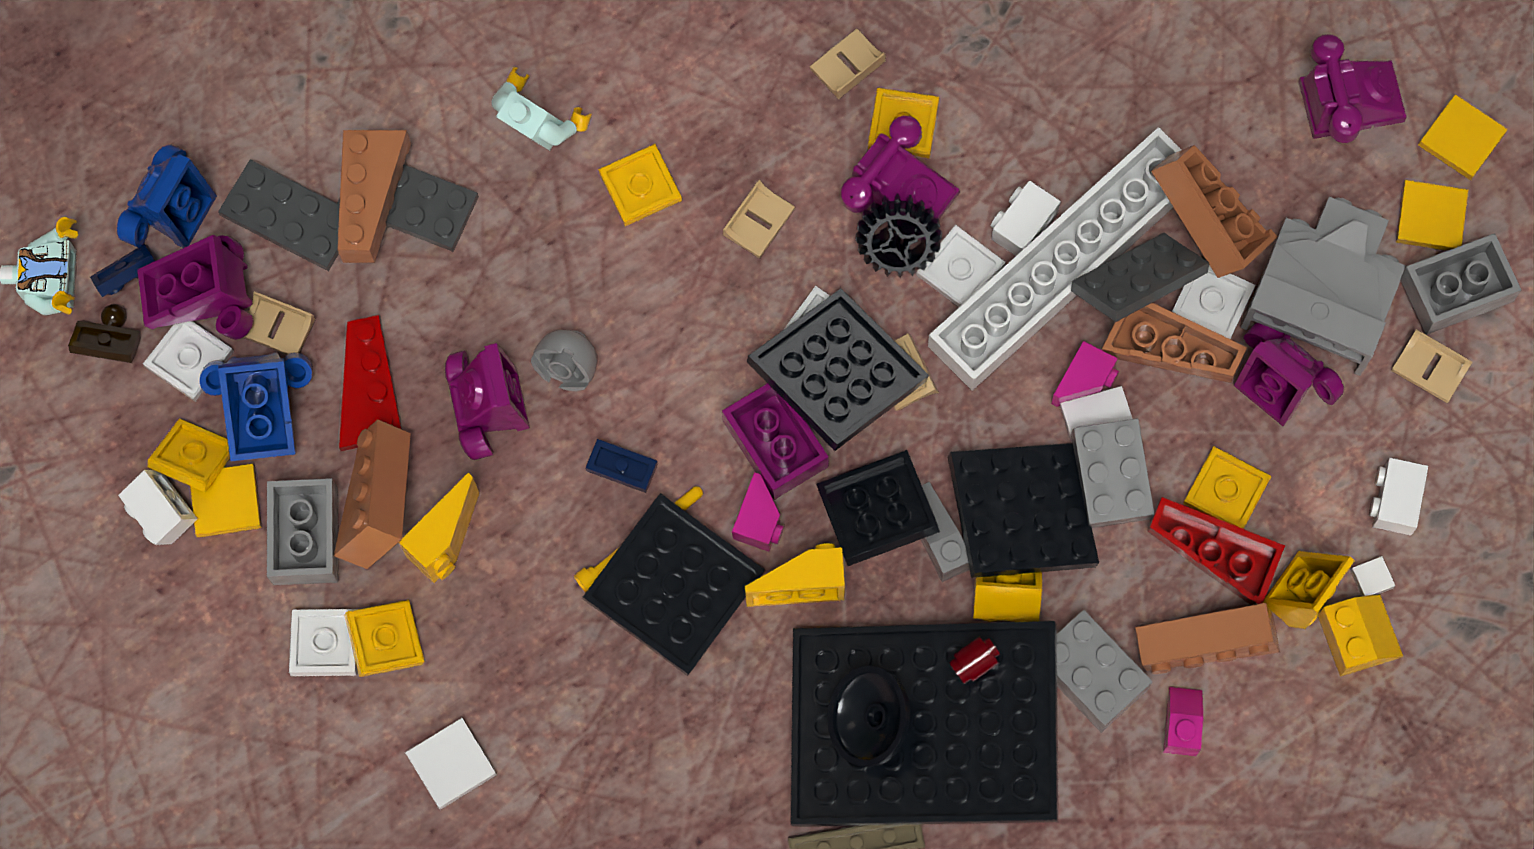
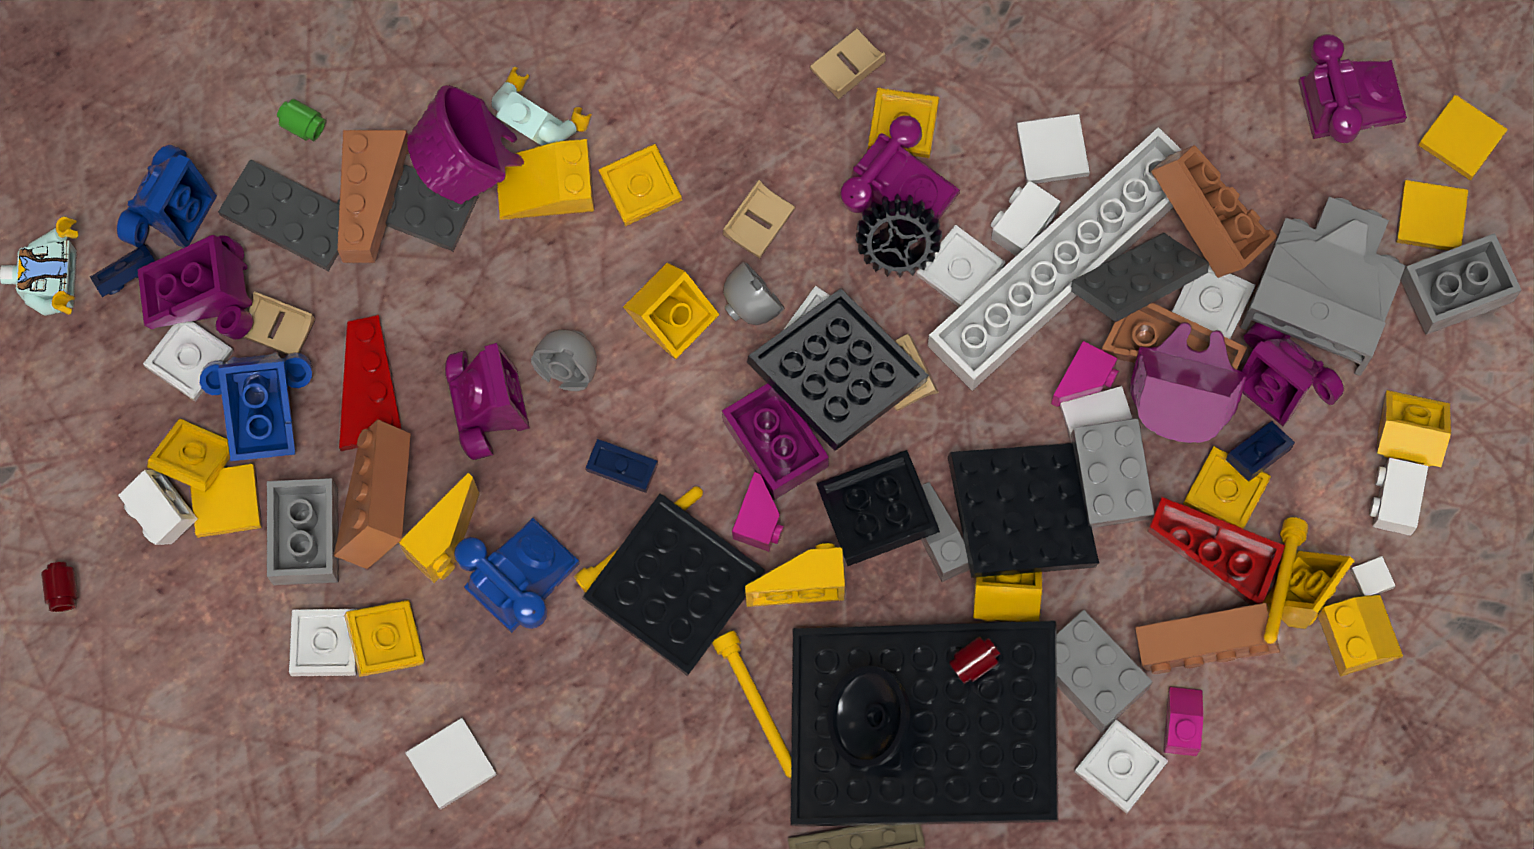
dark brown plate [68,304,141,363] -> none
tan piece [1391,329,1472,403] -> none
none -> dark red brick [41,562,78,612]
none -> bright green brick [277,99,326,141]
none -> magenta piece [407,85,524,205]
none -> blue piece [454,518,580,633]
none -> yellow slope [497,139,594,220]
none -> yellow slope [623,263,720,359]
none -> yellow piece [712,631,791,778]
none -> light grey cylinder [723,262,785,325]
none -> white tile [1016,114,1090,184]
none -> white tile [1075,720,1168,814]
none -> magenta piece [1130,322,1247,443]
none -> dark blue plate [1226,421,1295,482]
none -> yellow piece [1264,517,1308,644]
none -> yellow slope [1377,390,1451,467]

